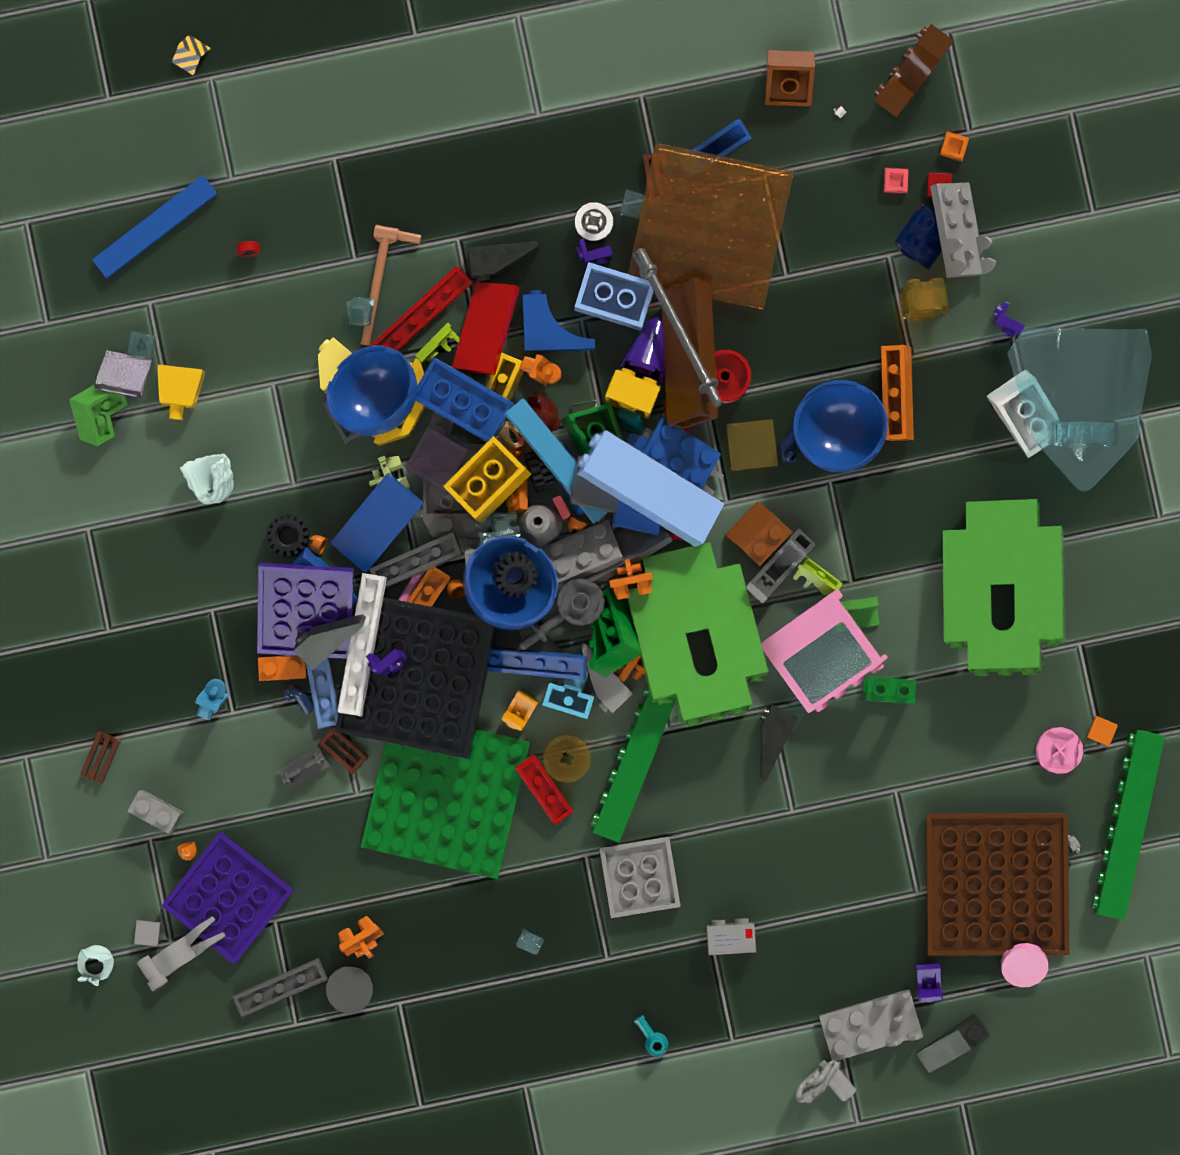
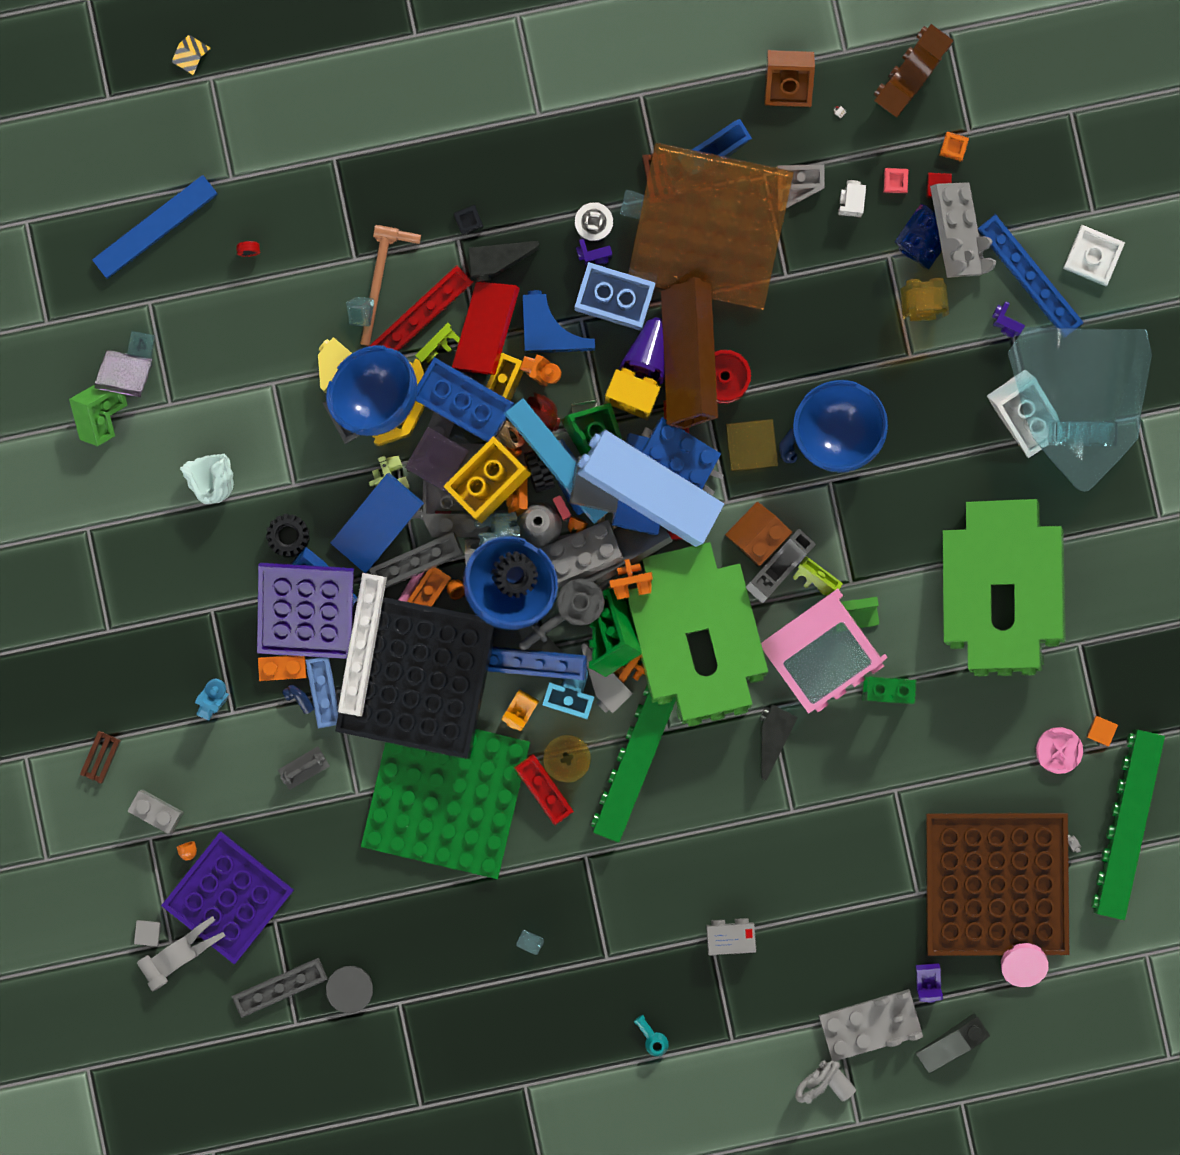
light aqua piece [77,945,114,986] -> none
yellow torso [158,365,205,420] -> none
pearl dark grey slope [293,614,366,670] -> none
orange hinge [307,535,327,555] -> none
copper tile [318,726,369,775] -> none
orange hips [338,916,384,959] -> none
dark purple bracket [366,649,407,676] -> none
light grey plate [600,837,681,918] -> none
teal tile [616,408,645,435] -> none
dark grey bar [632,248,722,407] -> none
orange brick [881,345,914,441] -> none
none -> black tile [453,205,484,236]
none -> light grey wing [777,165,825,211]
none -> white brick [838,180,866,217]
none -> blue tile [978,214,1084,338]
none -> white tile [1063,225,1125,286]

